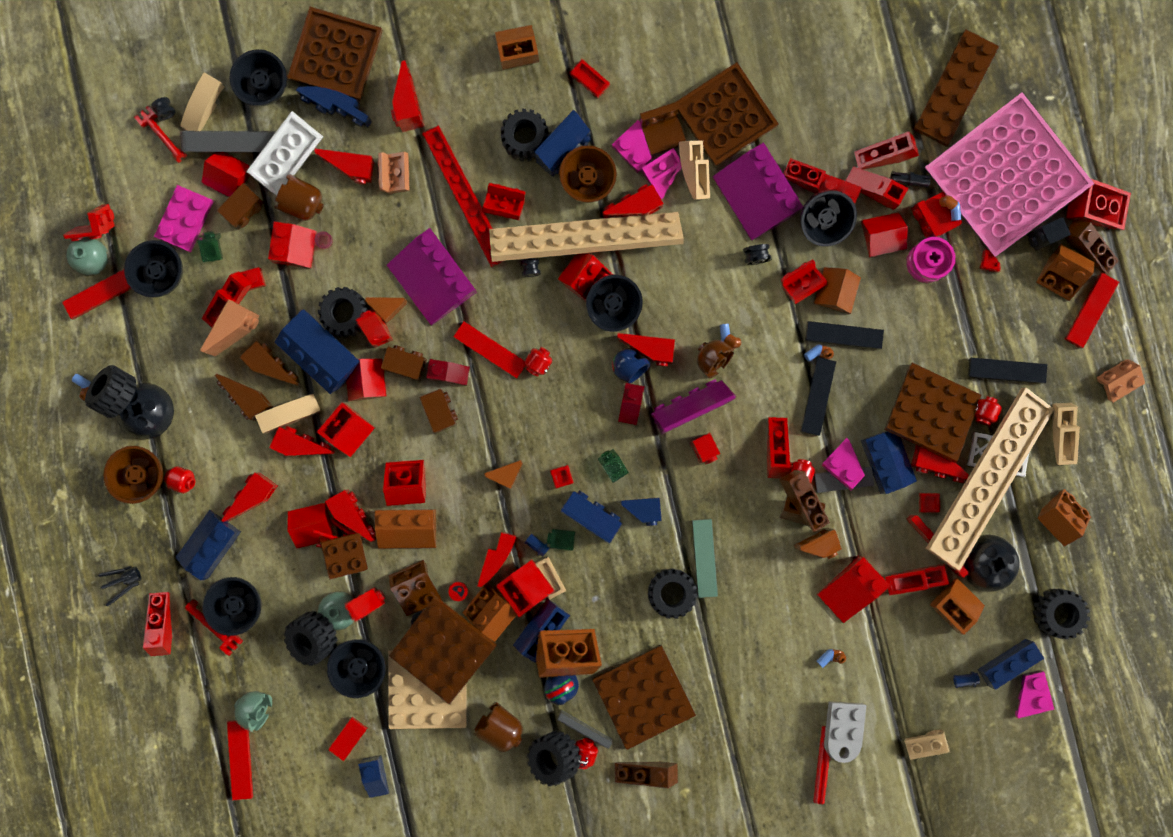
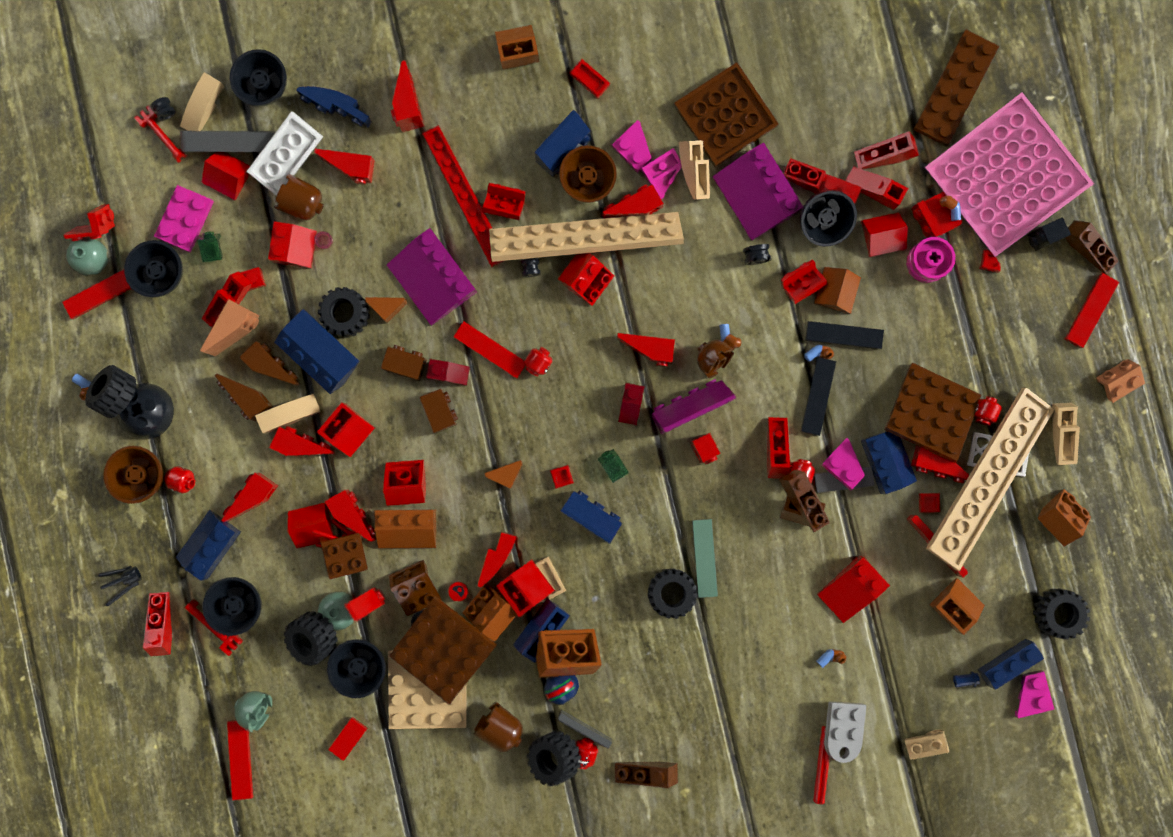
reddish brown brick [217,183,265,230] -> none
reddish brown plate [287,7,383,101] -> none
red slope [346,359,387,401] -> none
red slope [356,311,393,348] -> none
dark blue slope [358,755,389,798] -> none
nougat bracket [378,152,409,194] -> none
black tyre [500,108,549,162] -> none
dark blue pin [525,534,550,557] -> none
clear green bracket [547,529,575,551] -> none
black piece [586,274,643,332] -> none
reddish brown plate [592,645,696,750] -> none
dark blue helmet [612,349,650,383] -> none
dark blue slope [621,498,662,526] -> none
reddish brown bracket [639,102,686,155] -> none
dark orange slope [793,528,842,559] -> none
red slope [885,563,949,596] -> none
black pin [890,171,931,188] -> none
black piece [963,534,1020,592] -> none
black tile [968,357,1048,384] -> none
dark orange slope [1036,244,1094,301] -> none
red slope [1066,179,1131,230] -> none

